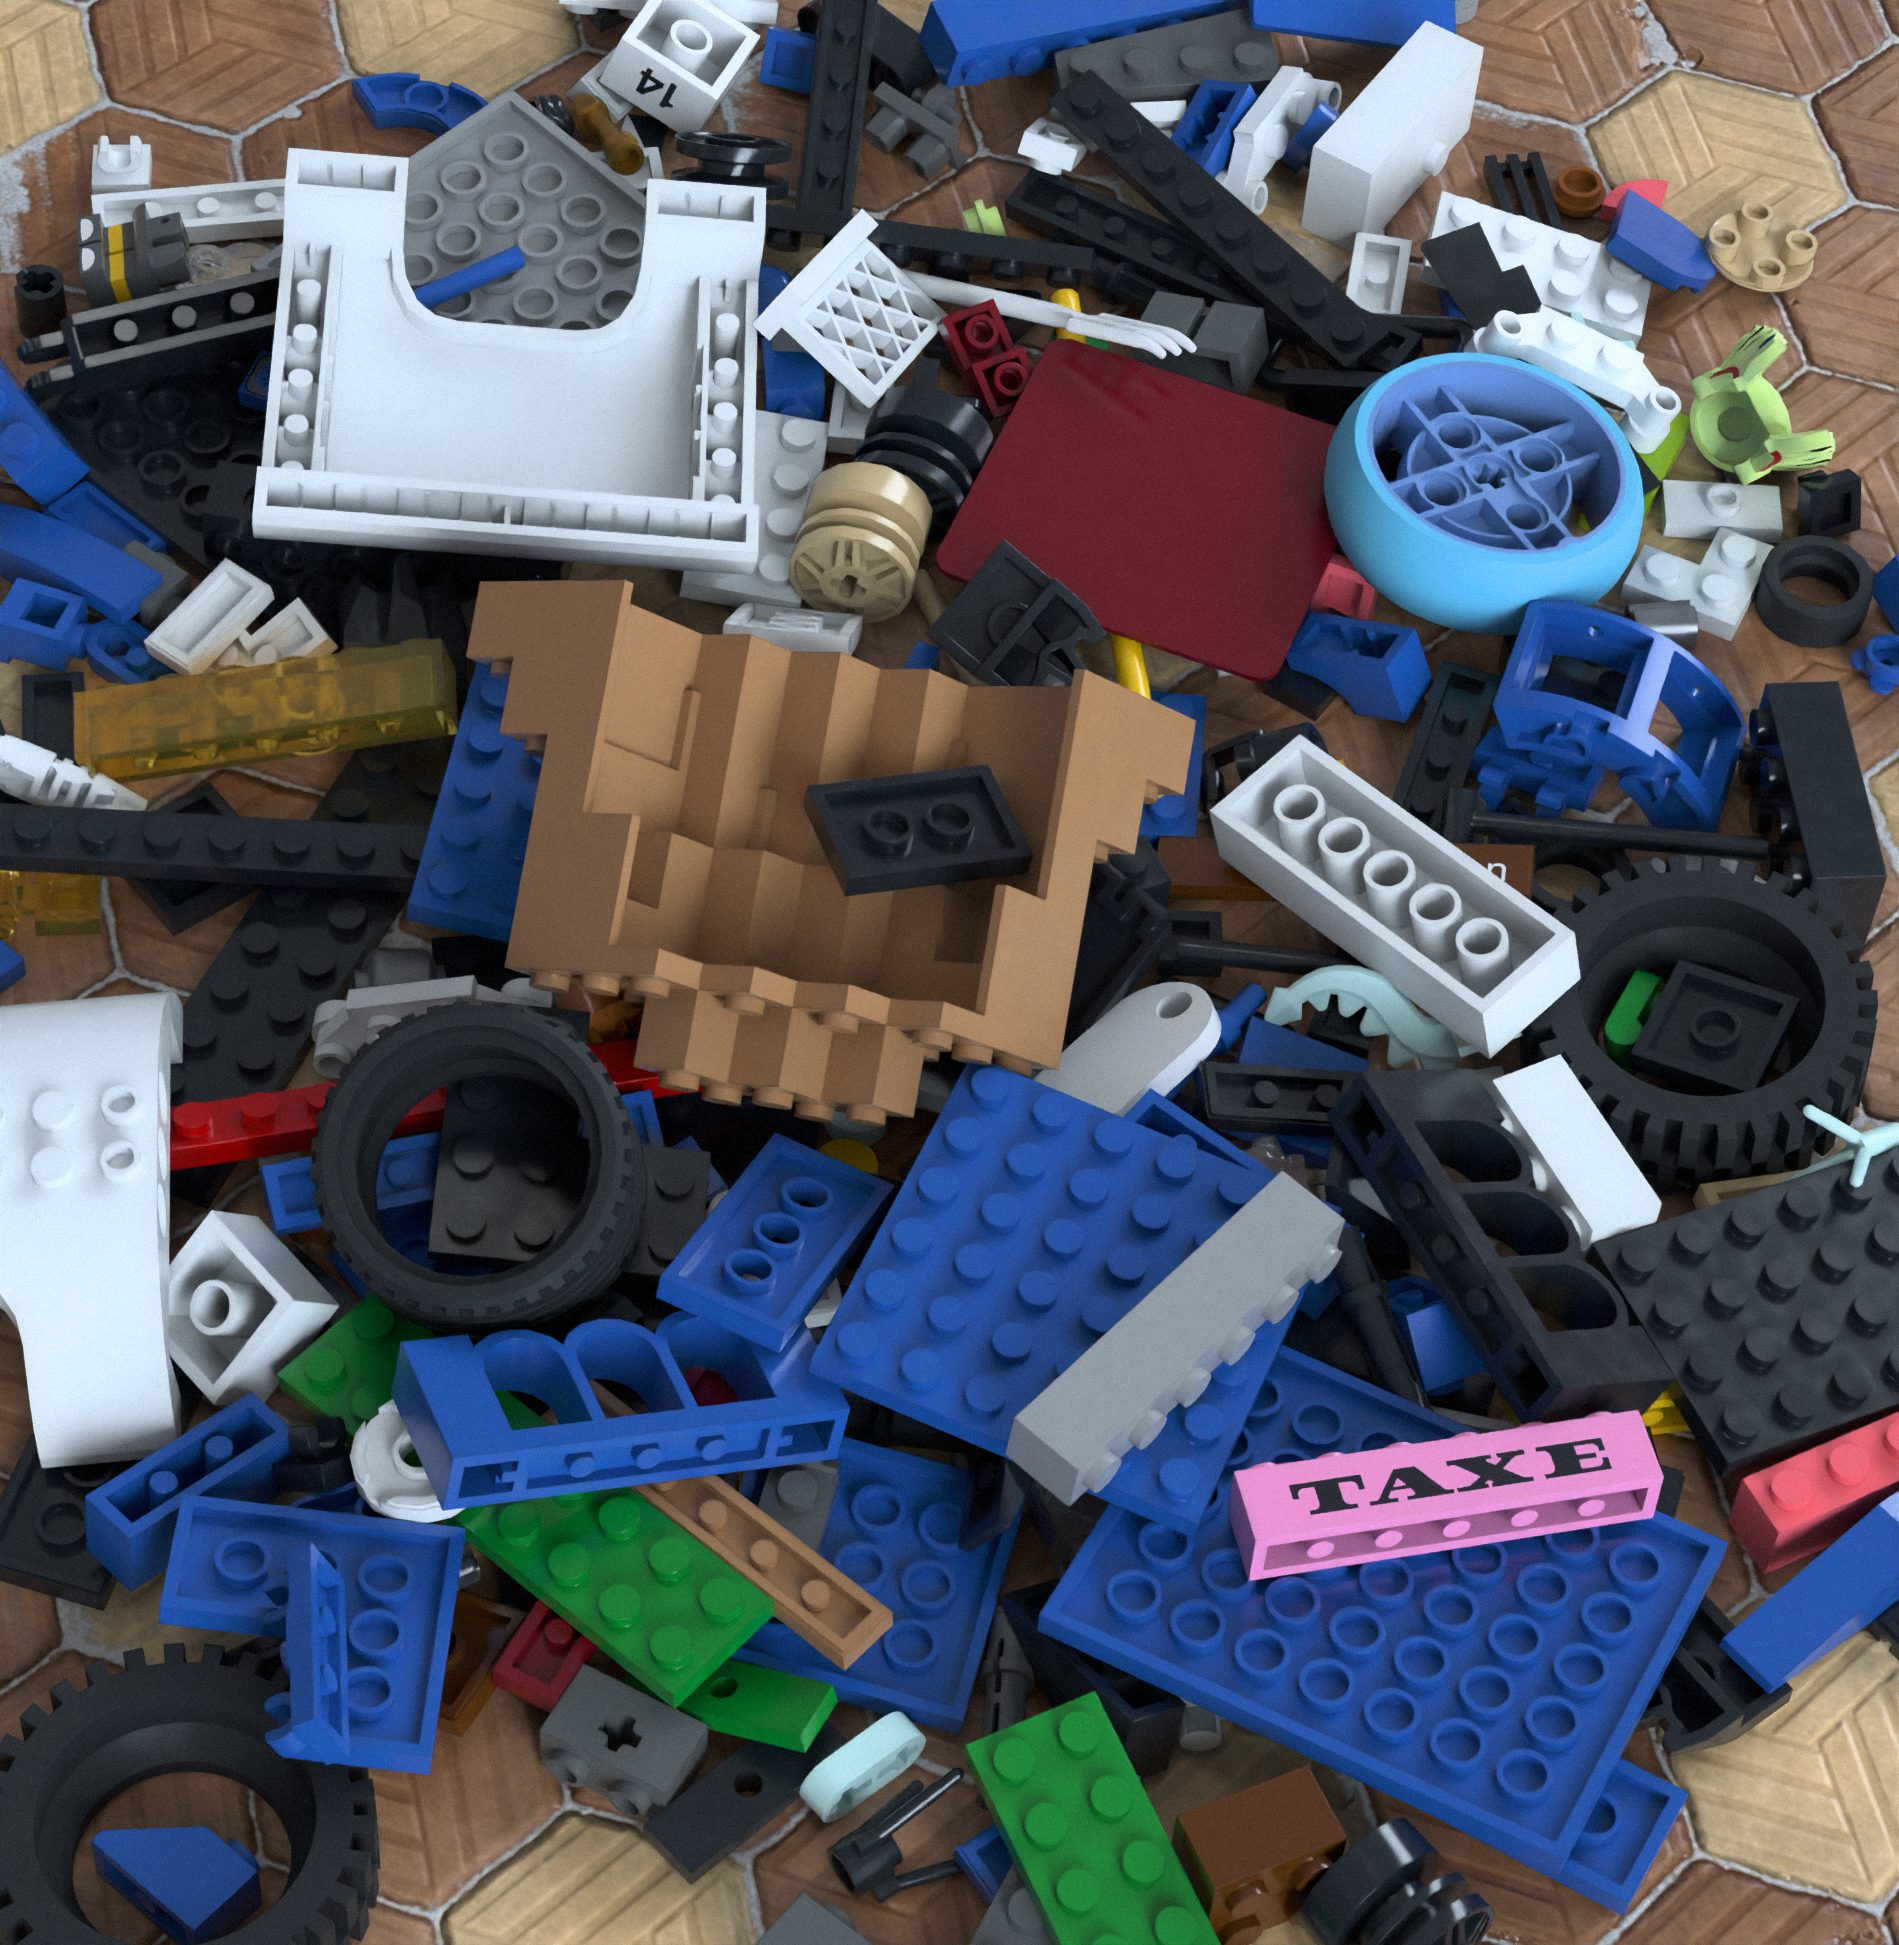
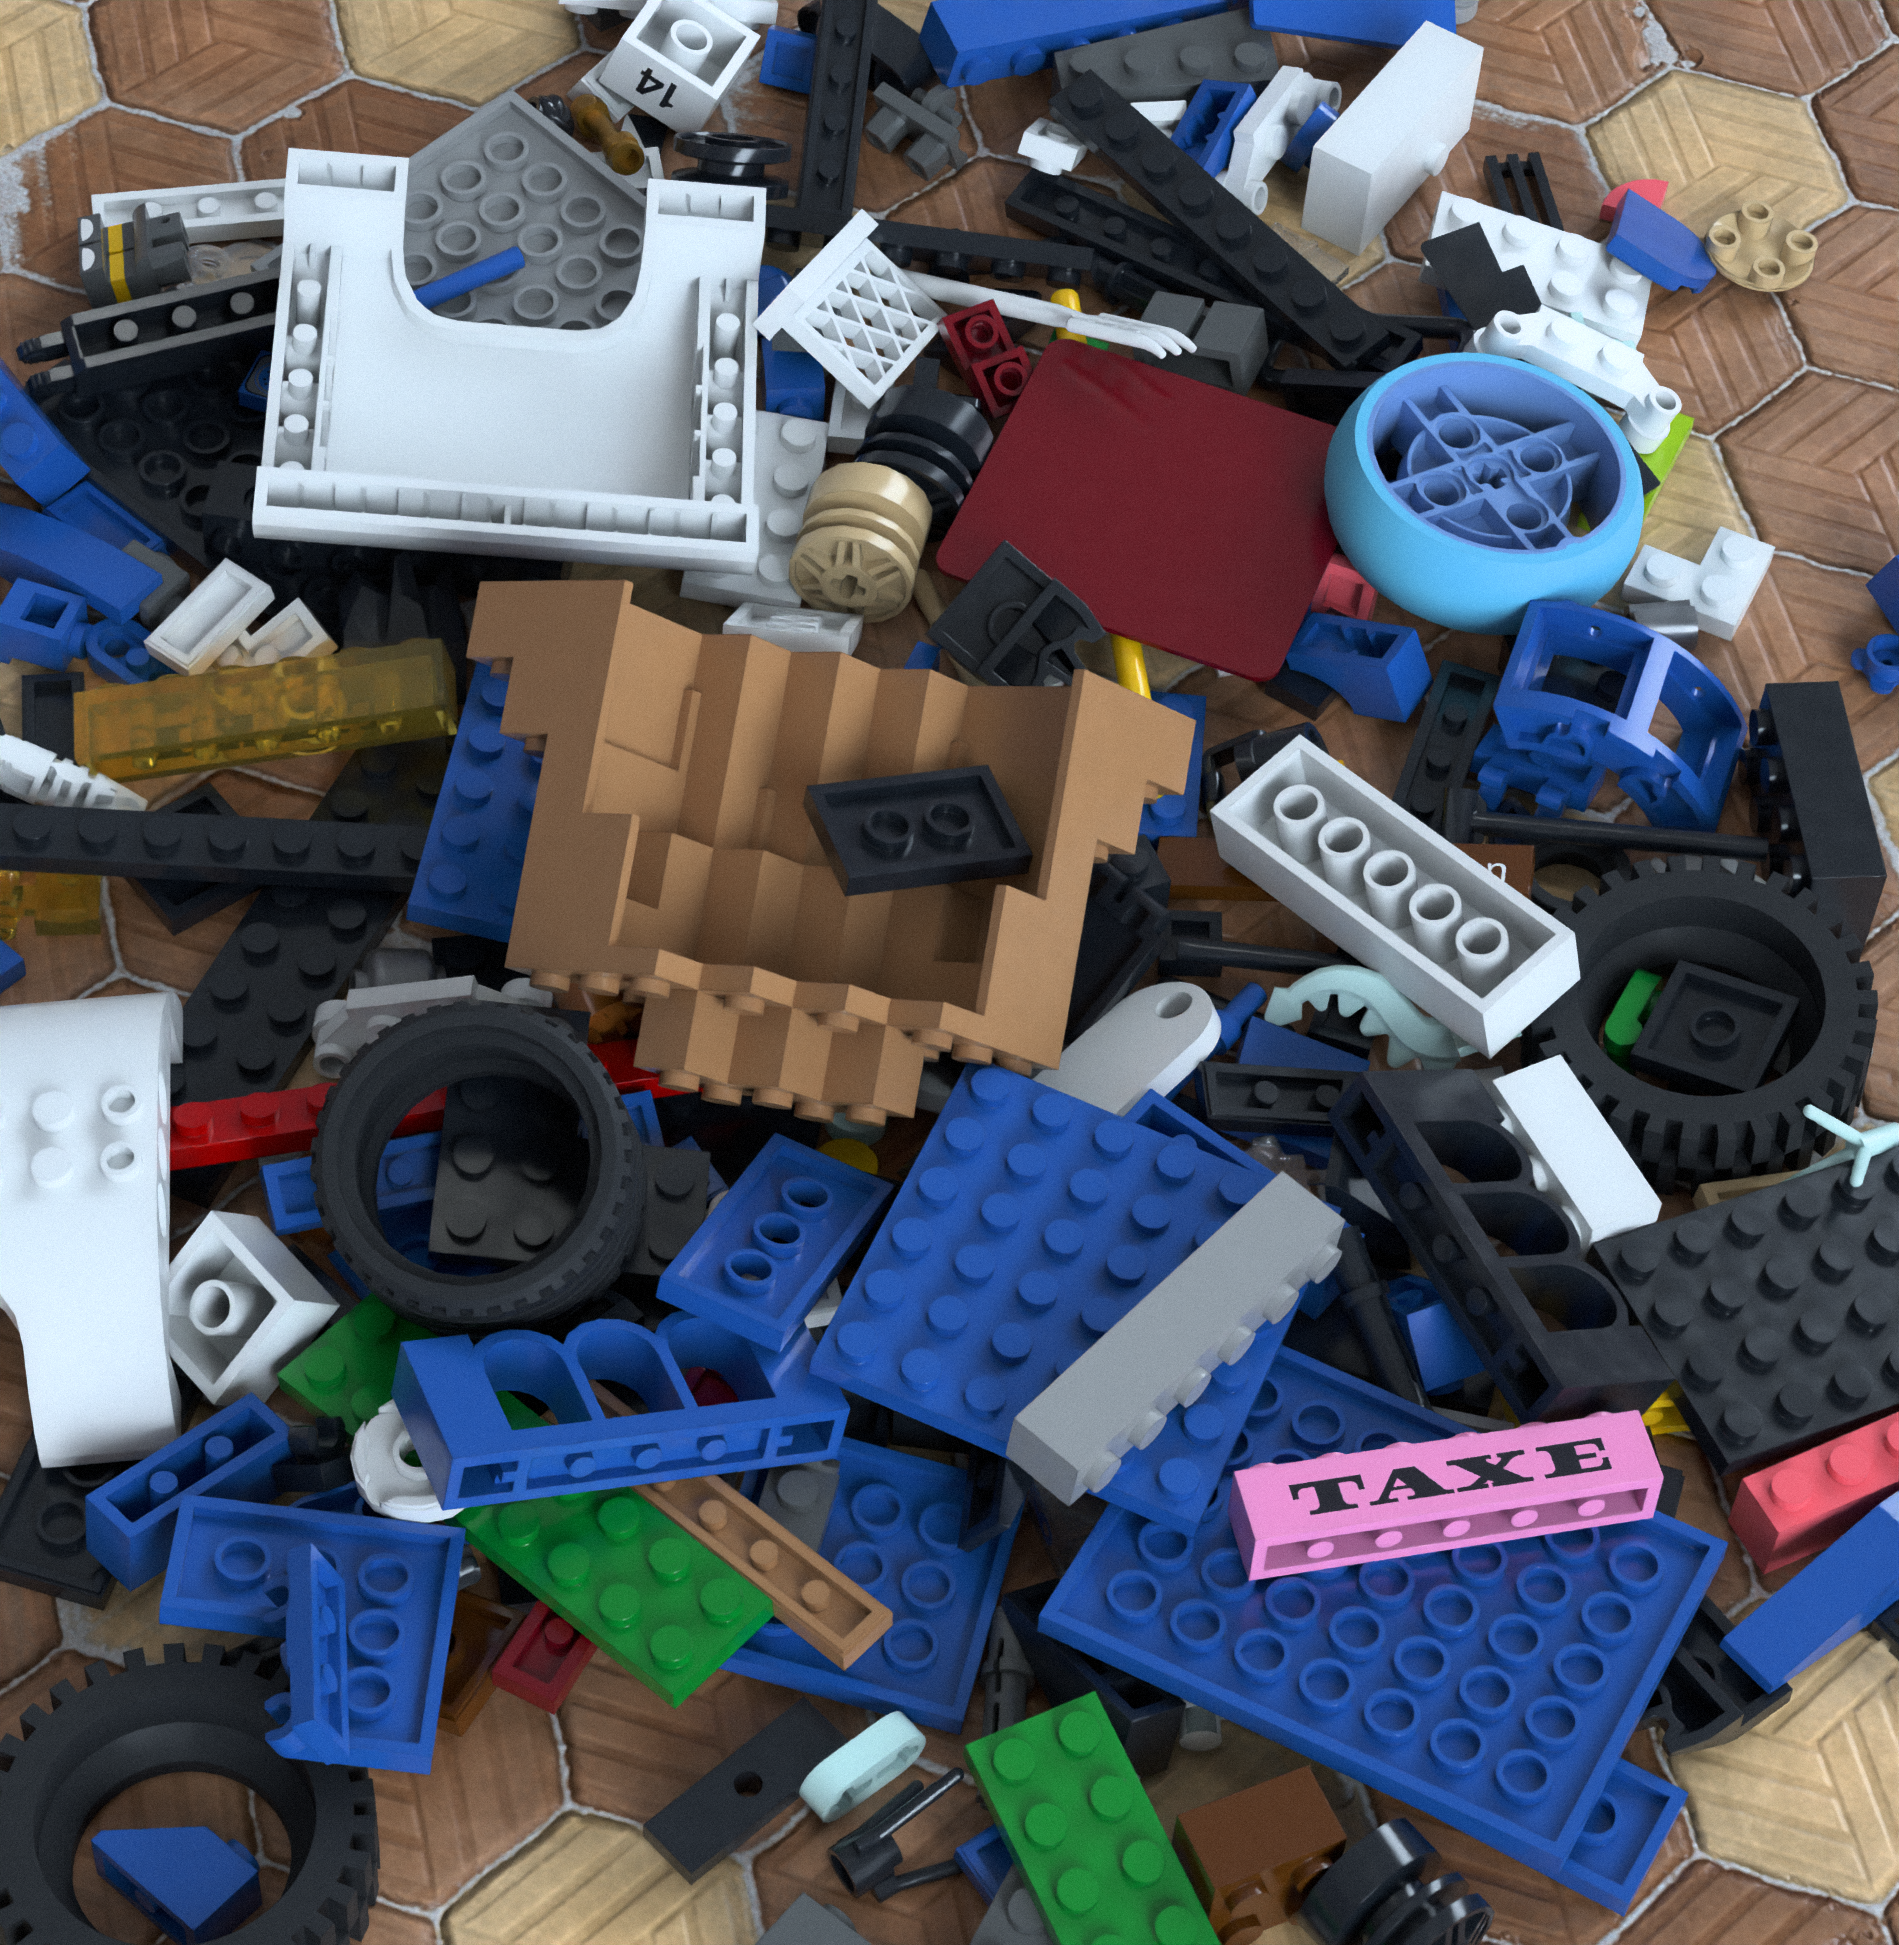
black piece [14,264,68,339] -> none
white tile [91,136,152,195] -> none
blue tile [352,73,489,137] -> none
dark grey brick [540,1663,708,1819] -> none
green tile [622,1659,838,1753] -> none
yellowish green plate [962,199,1007,237] -> none
white plate [1346,232,1412,314] -> none
dark orange plate [1551,166,1606,217] -> none
white plate [1659,479,1783,544] -> none
yellowish green piece [1690,325,1836,486] -> none
black tyre [1755,535,1874,649] -> none
black tile [1797,468,1861,538] -> none

